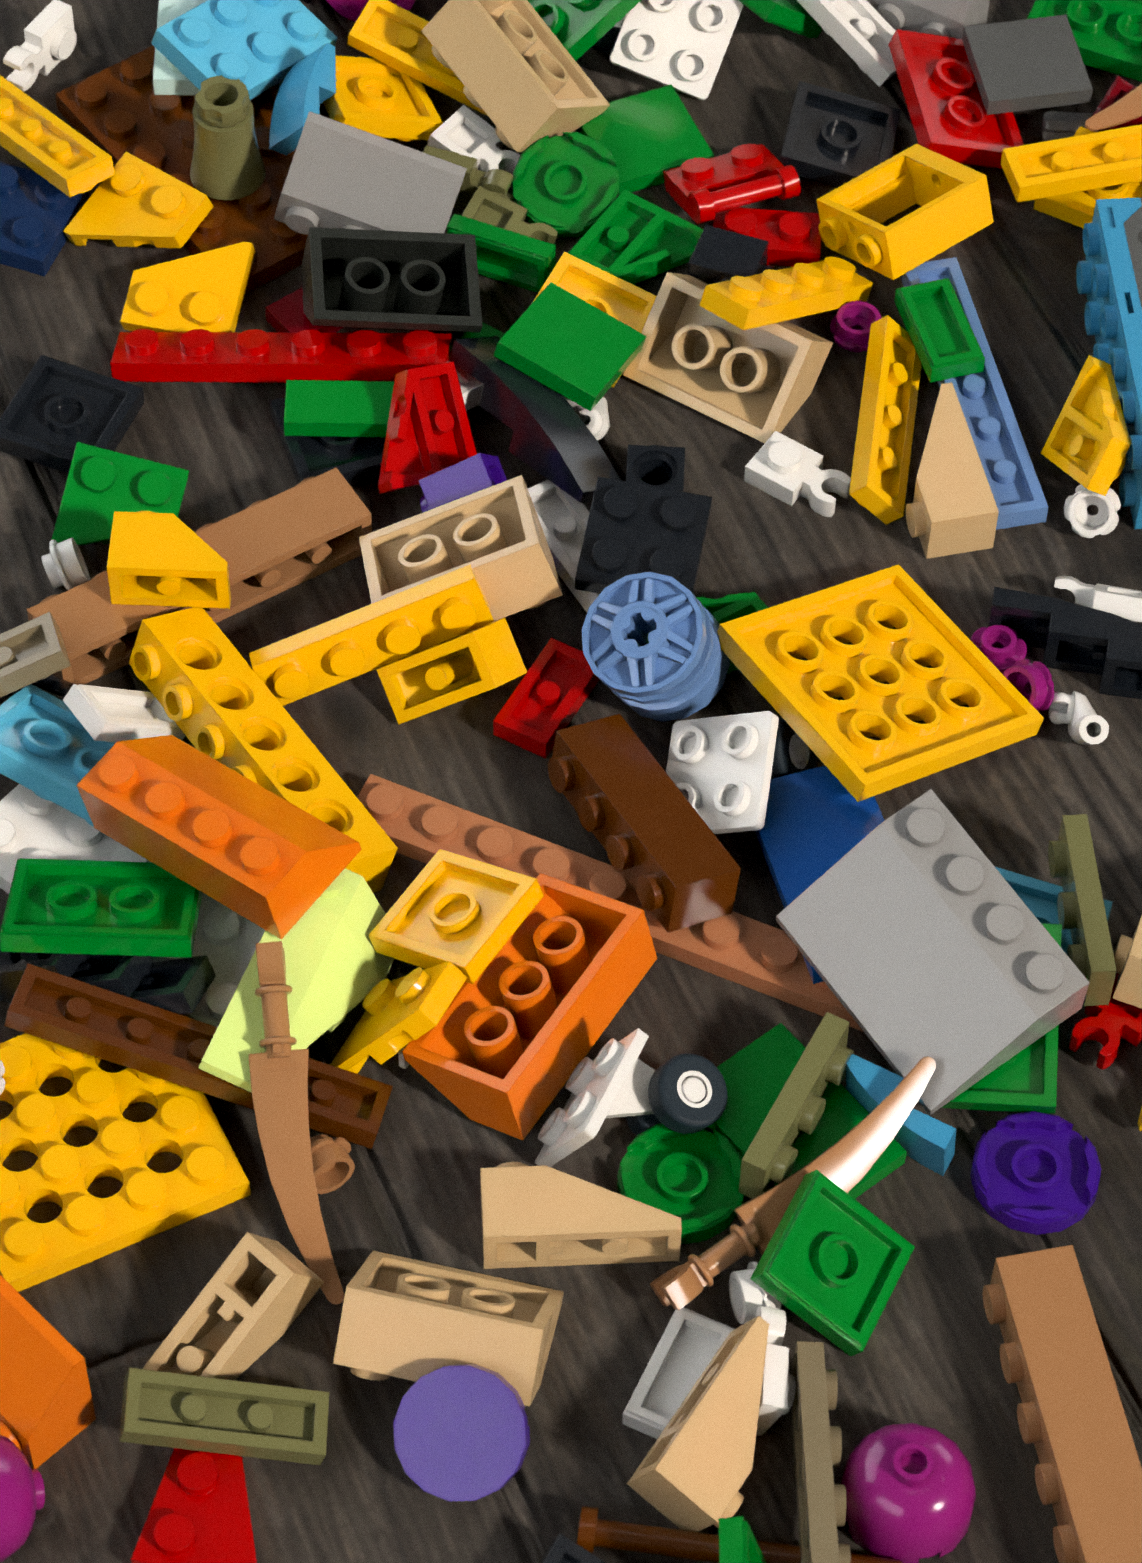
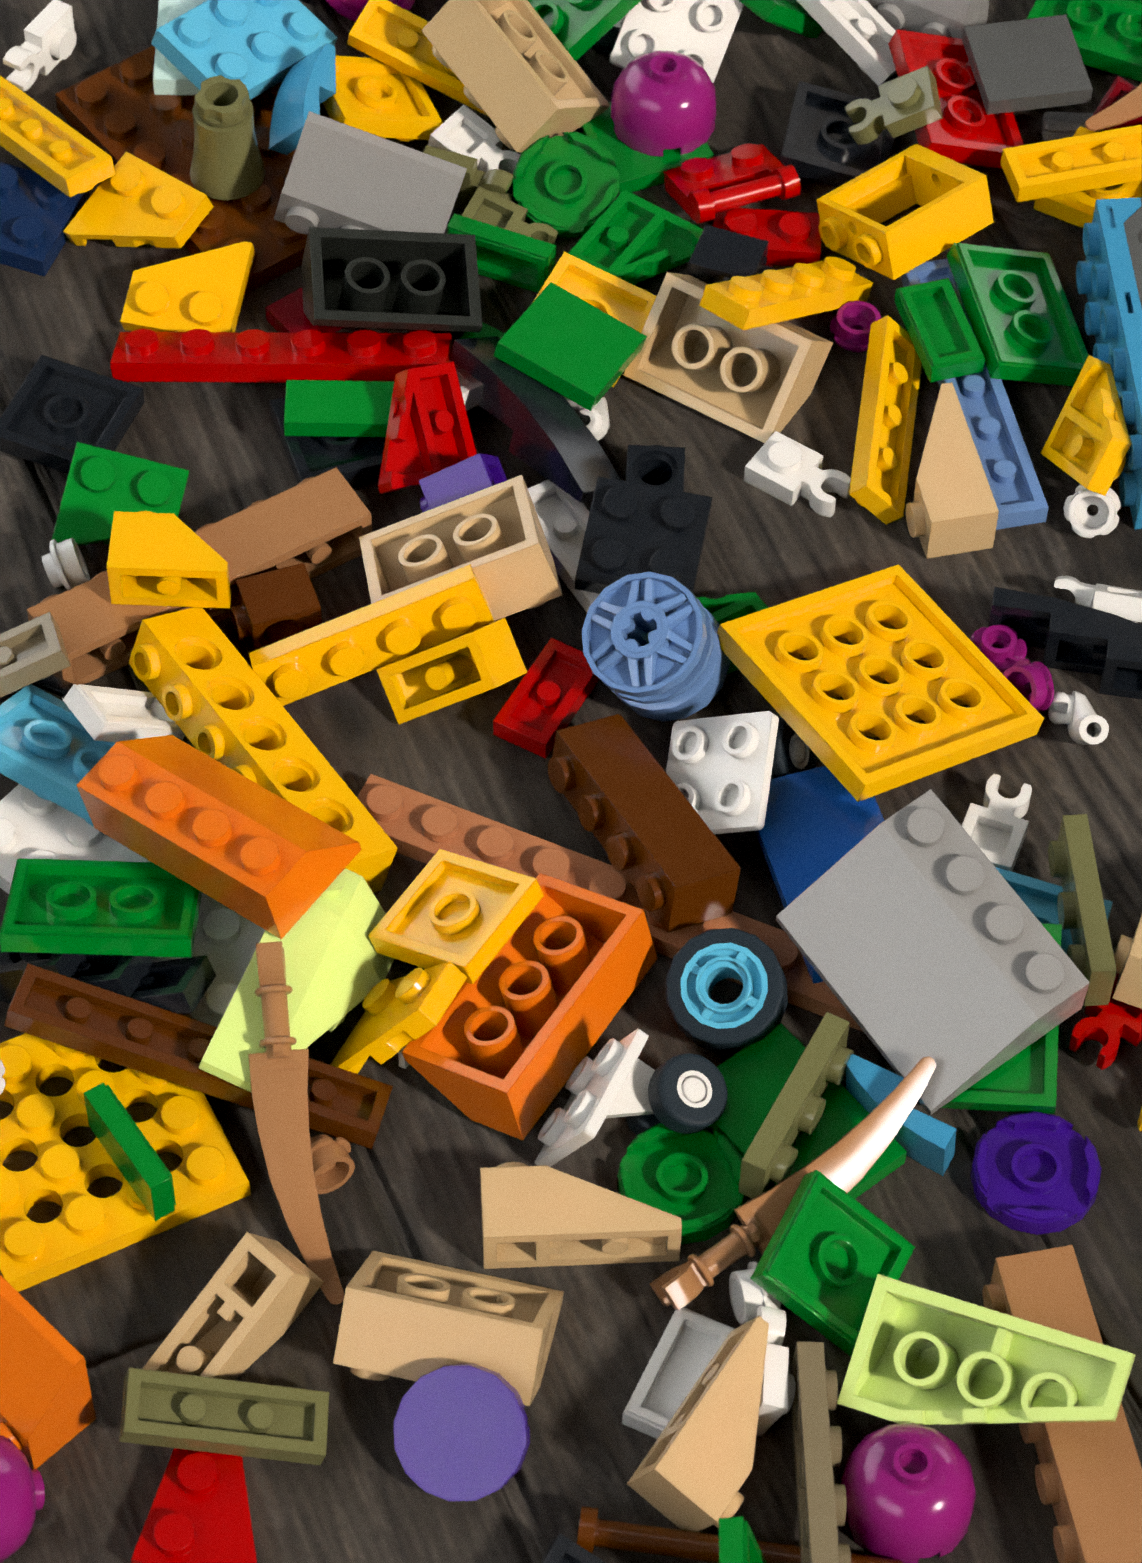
none -> green tile [84,1082,176,1221]
none -> reddish brown brick [229,563,322,652]
none -> magenta cylinder [611,51,716,157]
none -> wheel [665,928,788,1054]
none -> yellowish green wedge [837,1274,1135,1425]
none -> olive plate [845,66,943,145]
none -> green tile [946,243,1088,386]
none -> white plate [962,774,1032,871]

